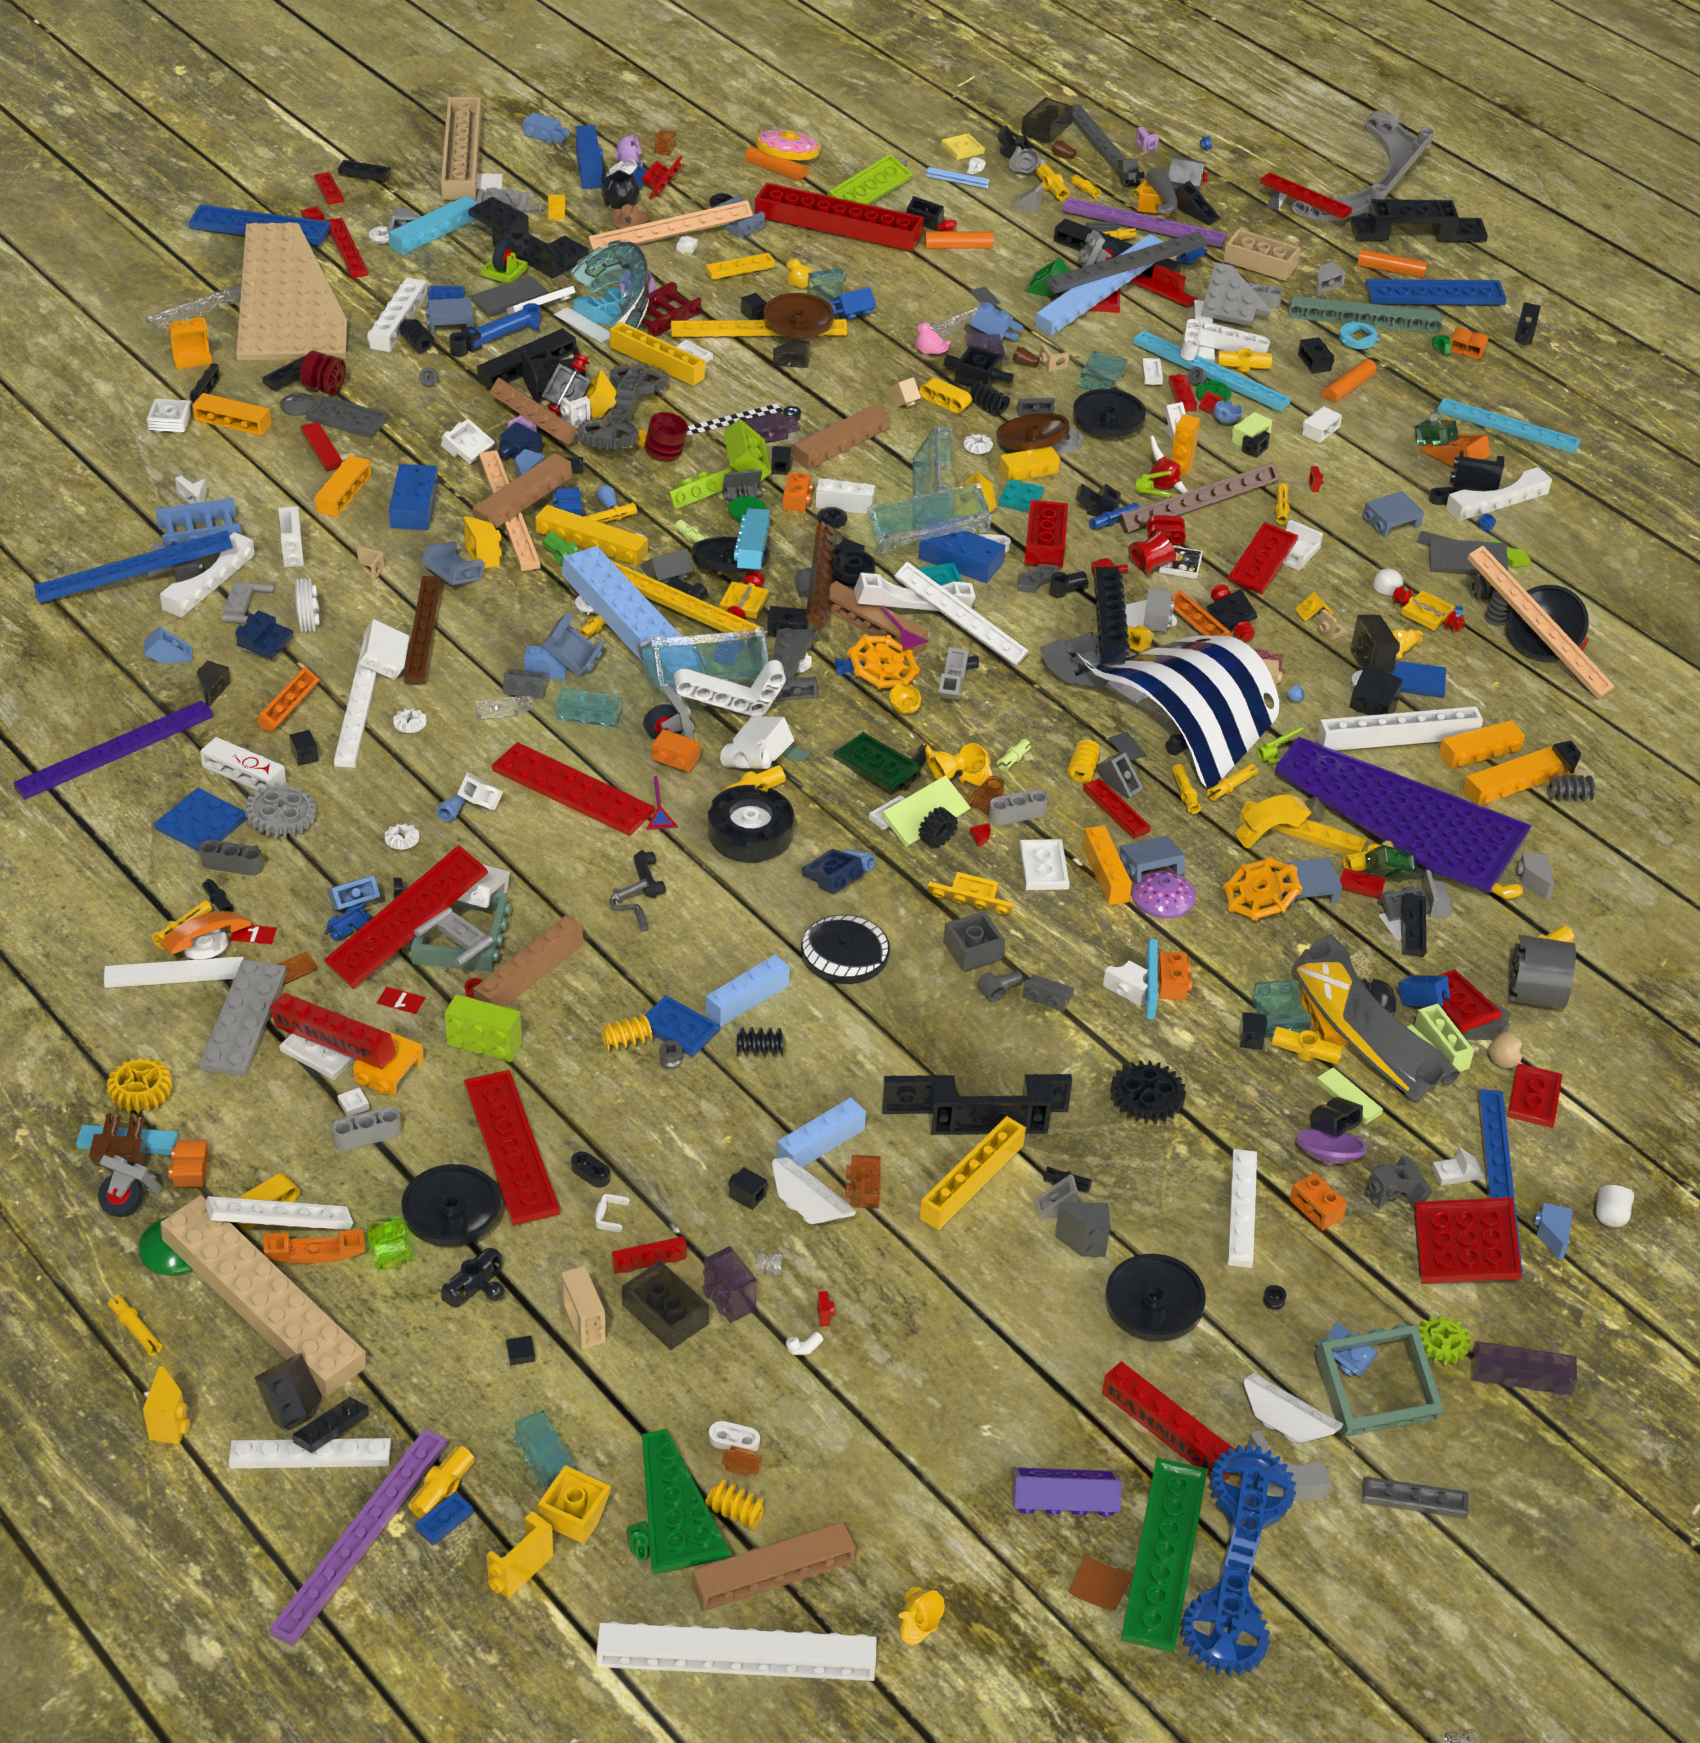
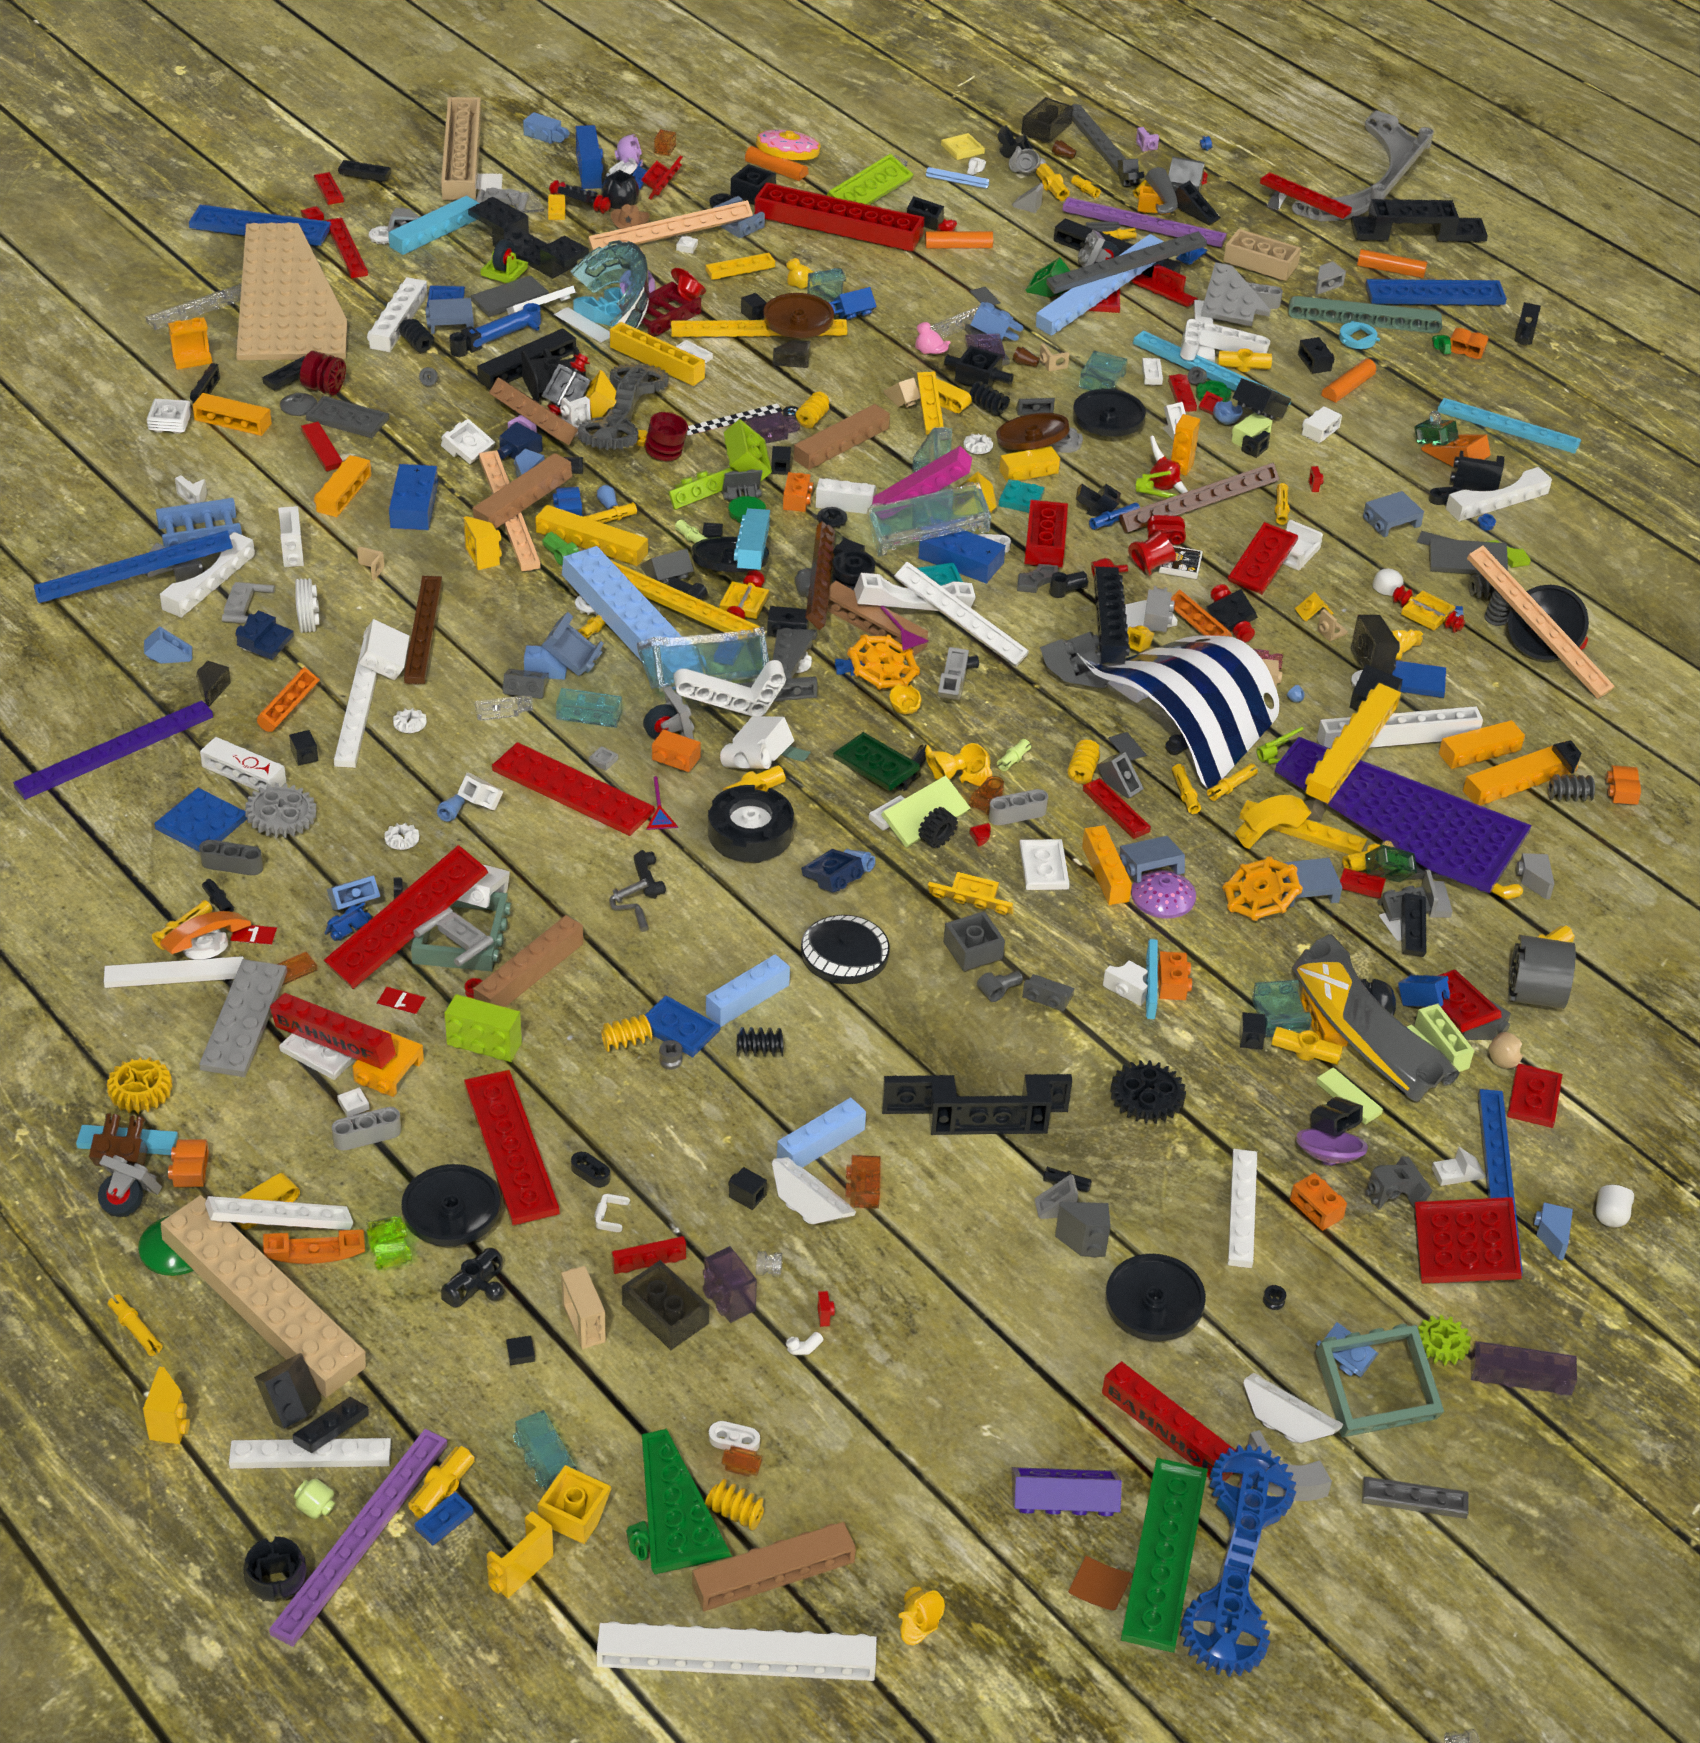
sand blue panel [422,541,485,585] -> none
yellow brick [919,1116,1026,1231] -> none
none -> black piece [243,1536,307,1602]
none -> yellowish green head [294,1479,335,1519]
none -> plate [549,180,611,214]
none -> light grey tile [589,746,618,771]
none -> red piece [671,268,706,302]
none -> black tile [702,522,723,538]
none -> black brick [730,164,776,205]
none -> yellow piece [795,392,829,429]
none -> dark pink brick [871,446,972,523]
none -> yellow plate [917,371,944,435]
none -> black brick [1233,378,1291,420]
none -> yellow brick [1305,683,1401,804]
none -> orange brick [1606,765,1641,805]

